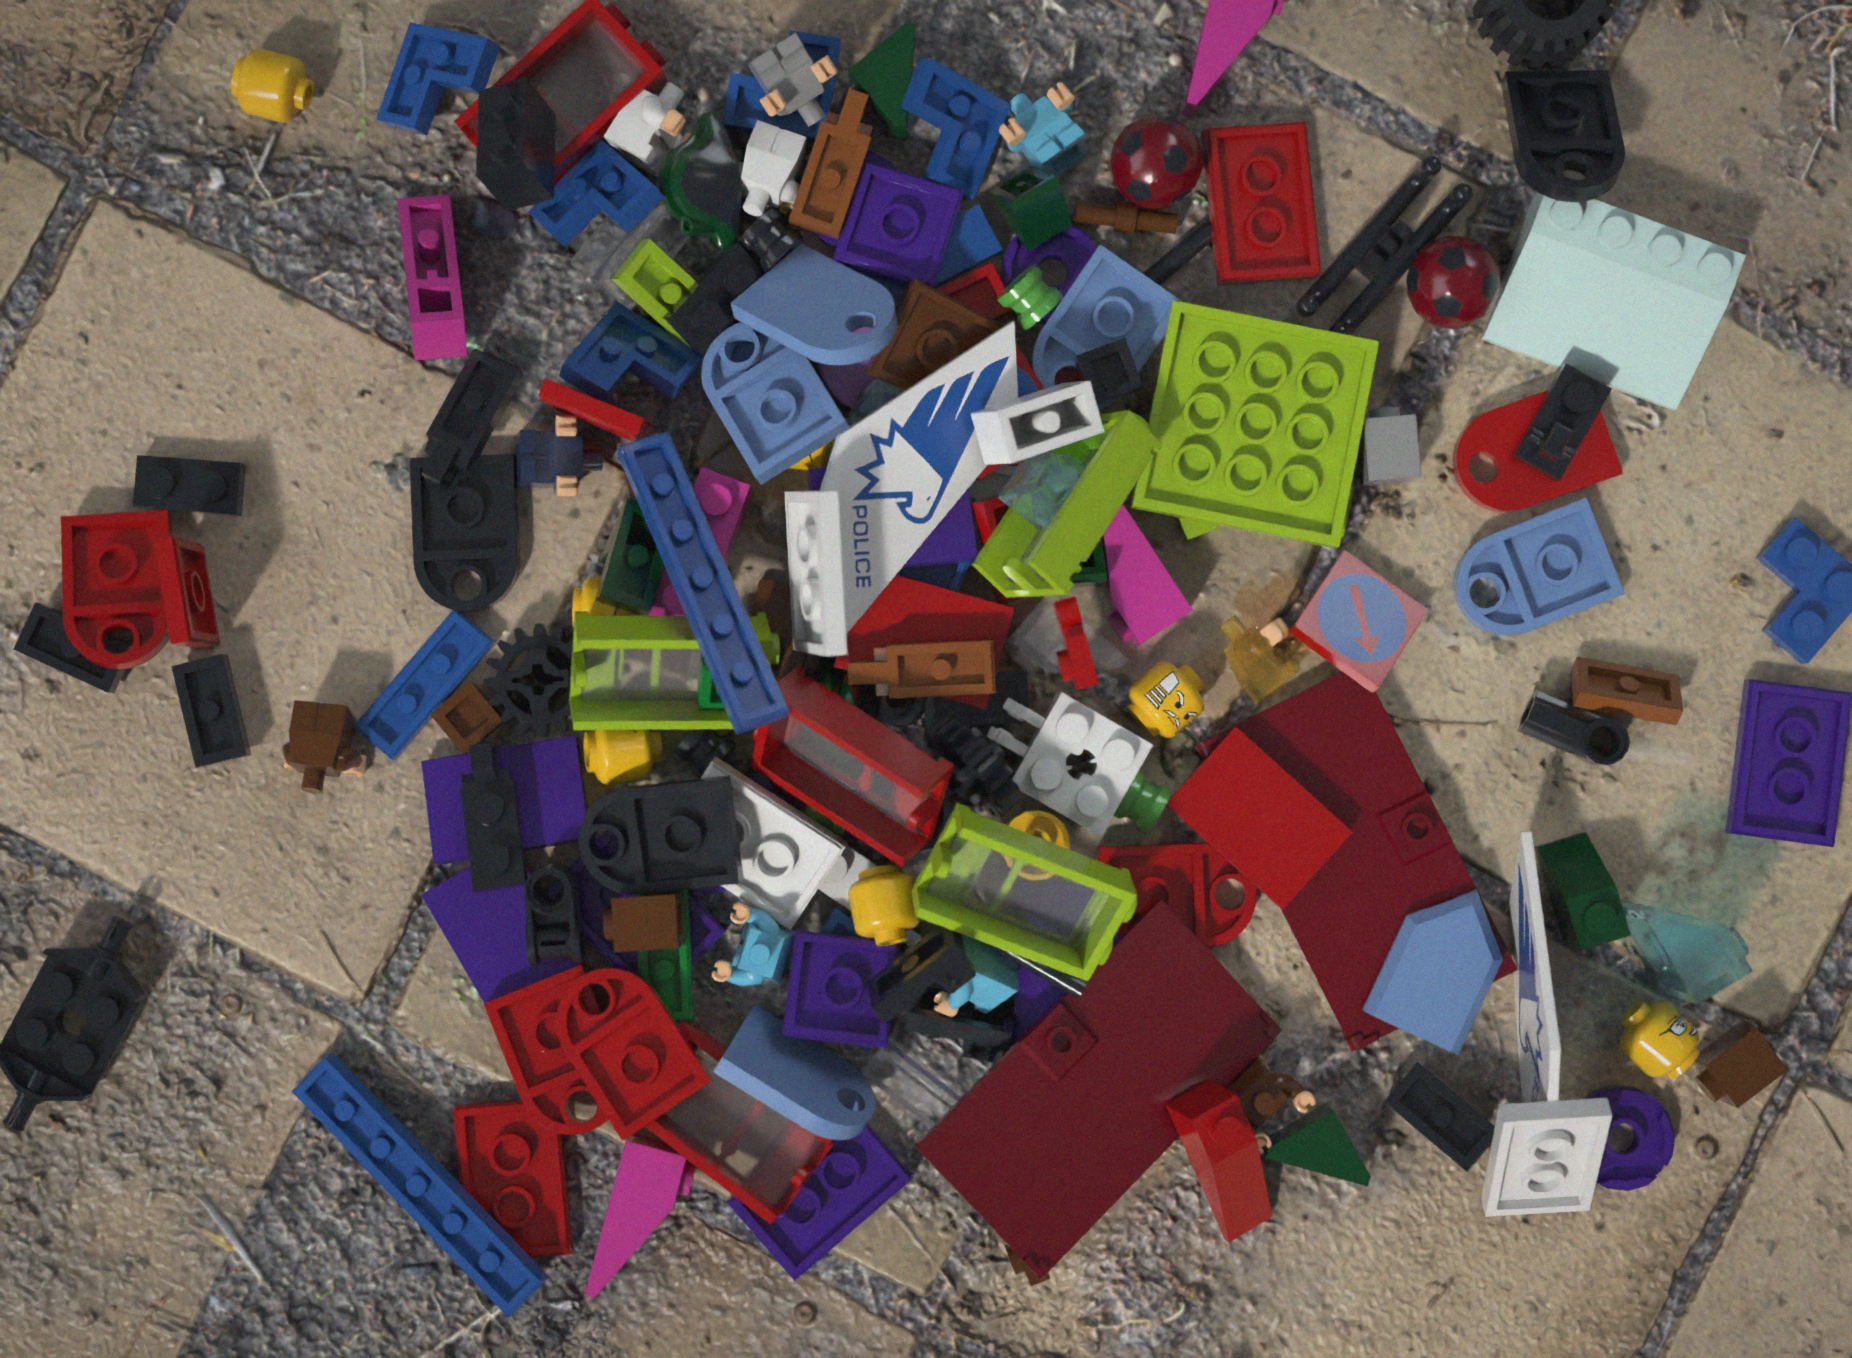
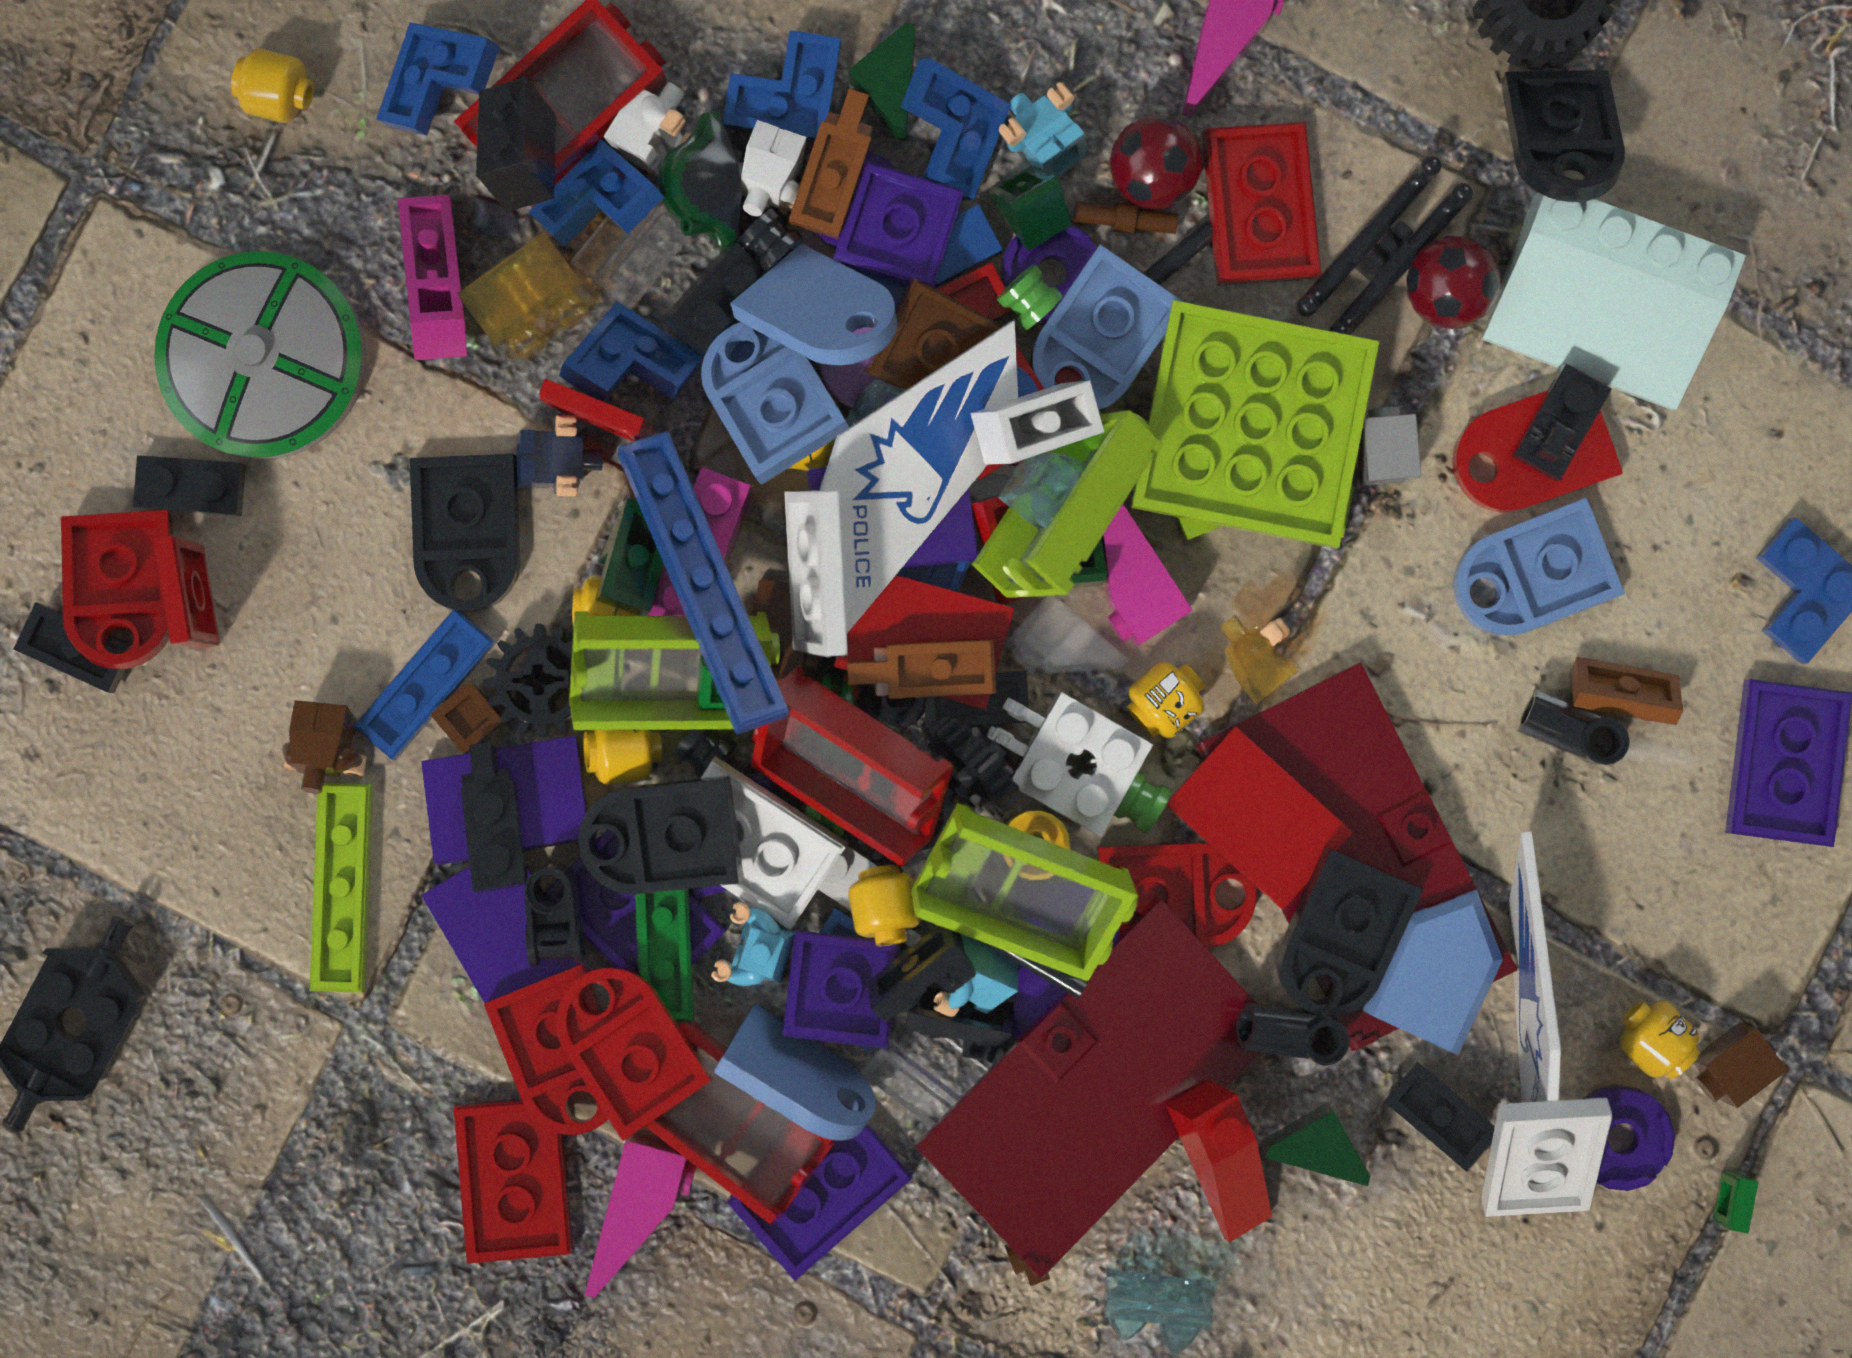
black plate [171,654,252,768] -> none
blue tile [291,1052,549,1318] -> none
black hinge [422,349,524,493] -> none
reddish brown brick [603,892,685,952] -> none
lime plate [611,239,695,348] -> none
light grey piece [748,33,838,127] -> none
red plate [1053,596,1099,691] -> none
black plate [1074,338,1143,406] -> none
reddish brown piece [1226,1057,1316,1155] -> none
tile [1288,549,1429,693] -> none
dark green slope [1534,832,1631,951] -> none
clear light blue slope [1620,900,1753,1004] -> none
none -> dish [154,251,366,460]
none -> lime tile [309,782,374,993]
none -> clear yellow brick [457,232,595,362]
none -> clear light blue tile [1104,1269,1213,1356]
none -> black piece [1235,1002,1350,1066]
none -> black tile [1277,846,1423,1017]
none -> green tile [1713,1170,1759,1234]

